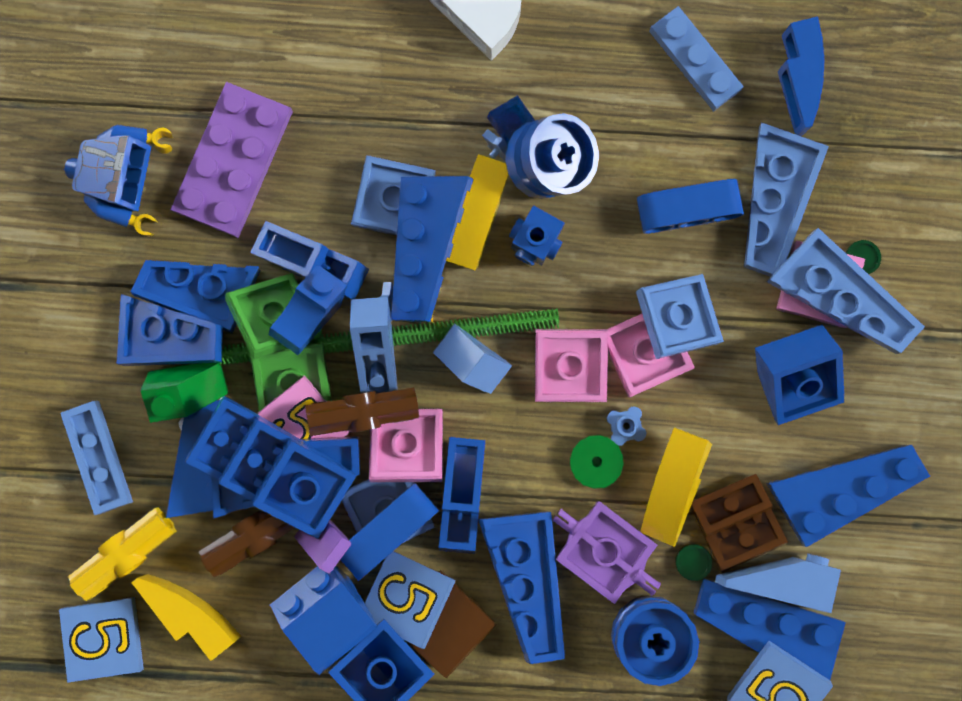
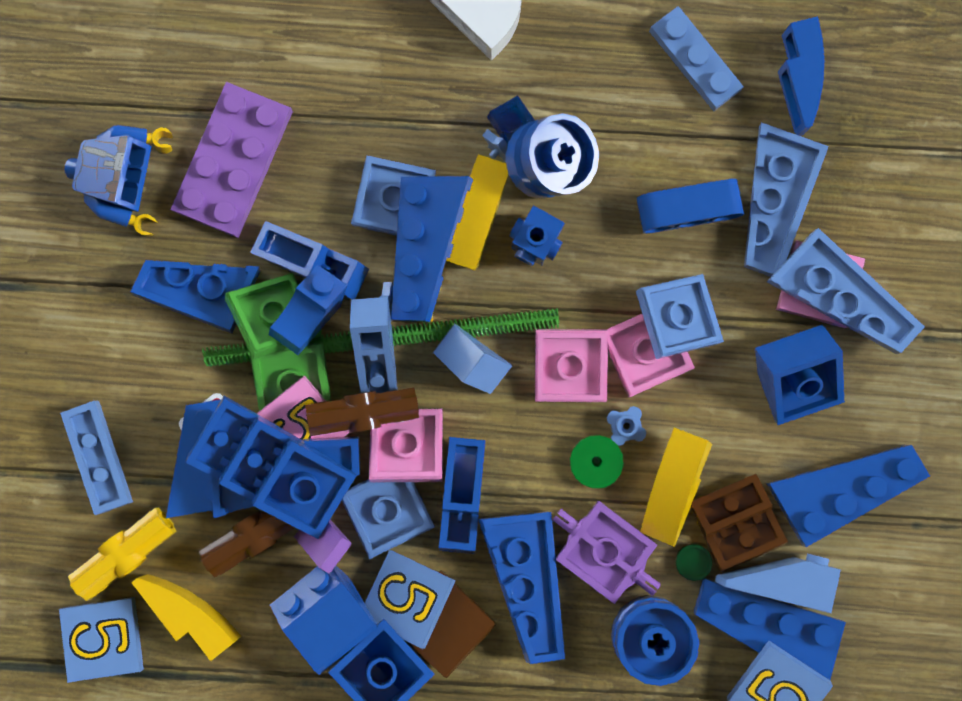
blue wing [117,294,223,366] -> none
green slope [140,362,228,423] -> none
blue beam [340,483,439,581] -> none
dark green piece [846,240,882,274] -> none

